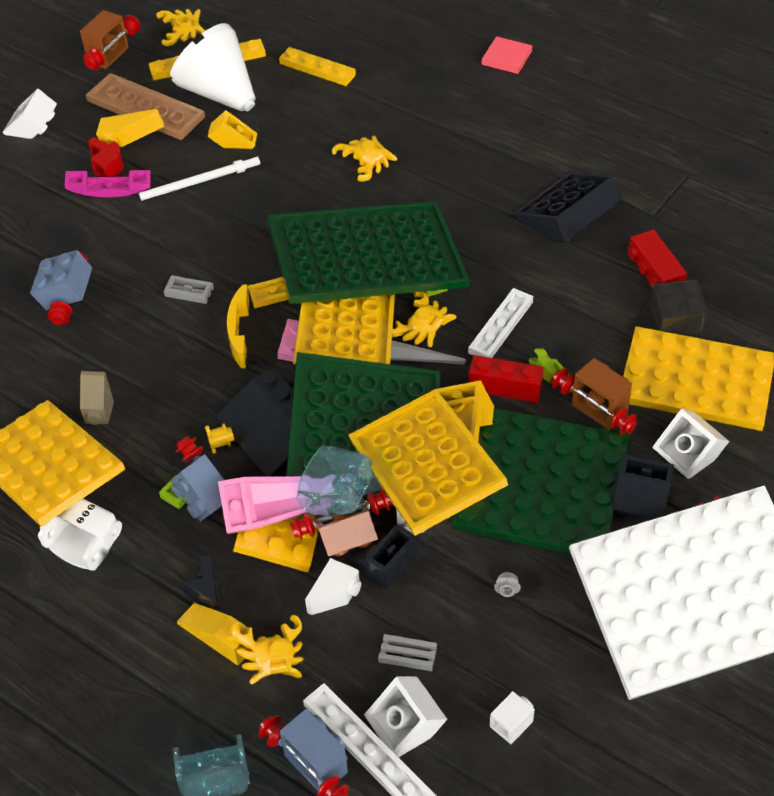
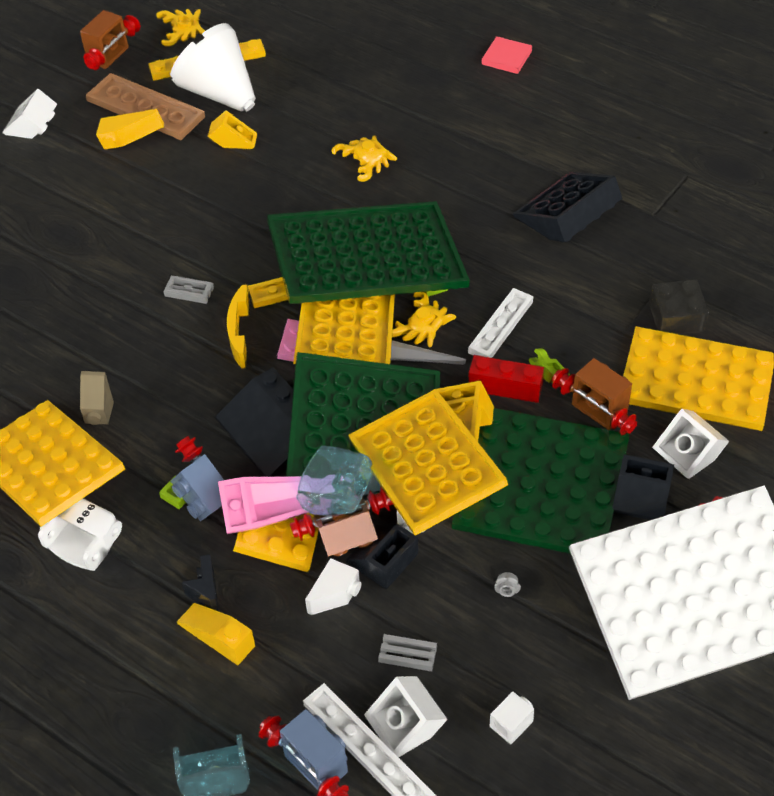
sand blue brick [30,250,92,325] -> none
dark pink slope [65,170,151,197] -> none
red brick [88,137,124,177] -> none
white bar [139,157,260,201] -> none
yellow brick [205,424,234,454] -> none
yellow animal [230,615,303,684] -> none
yellow plate [279,47,356,86] -> none
red brick [627,230,687,297] -> none

